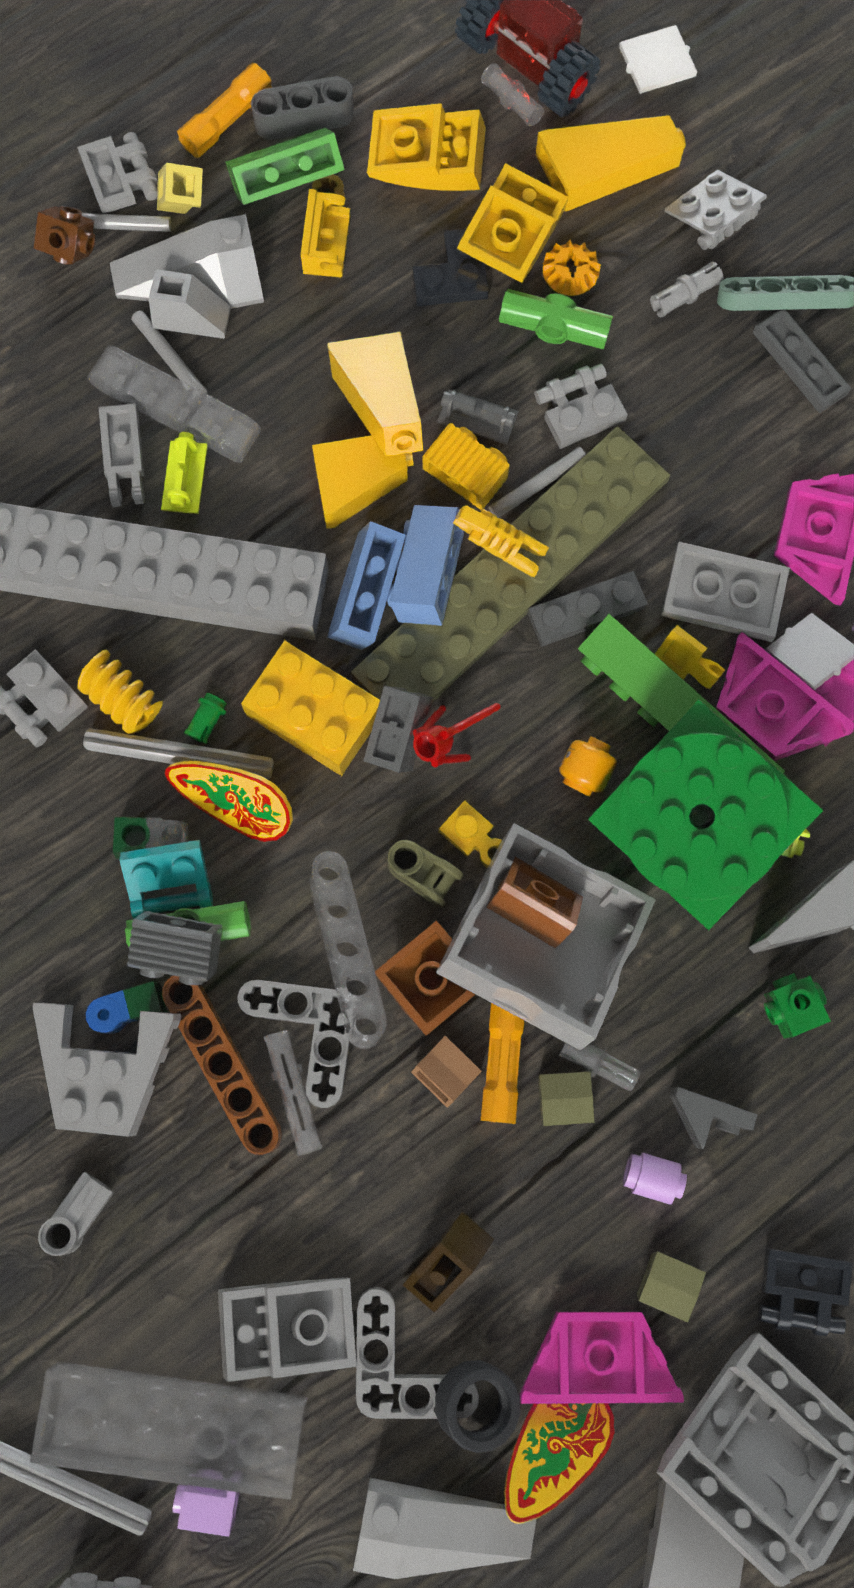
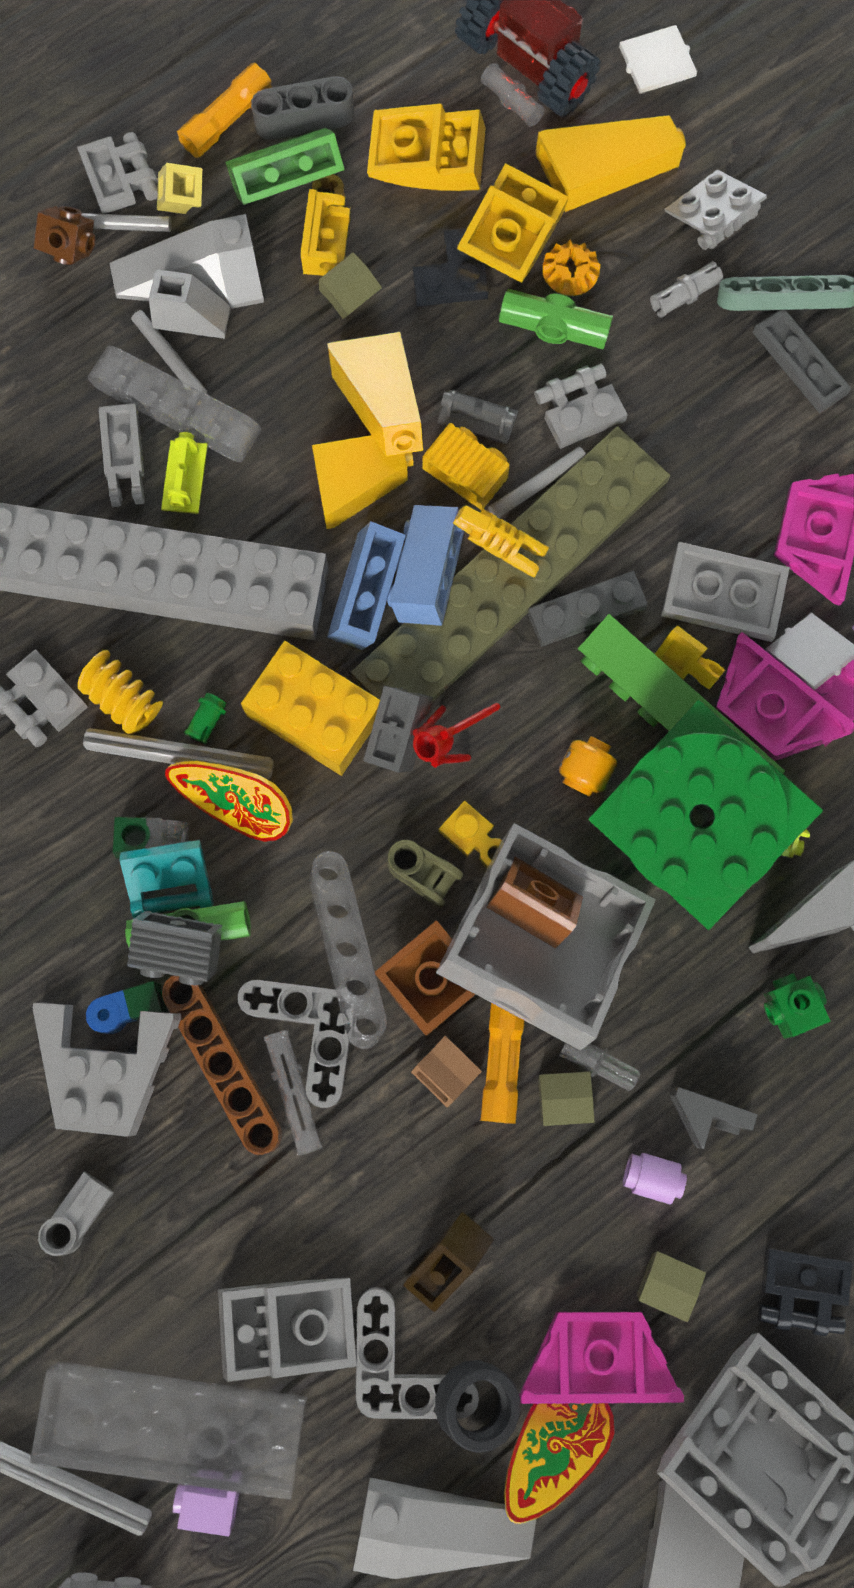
none -> olive piece [319,252,382,319]

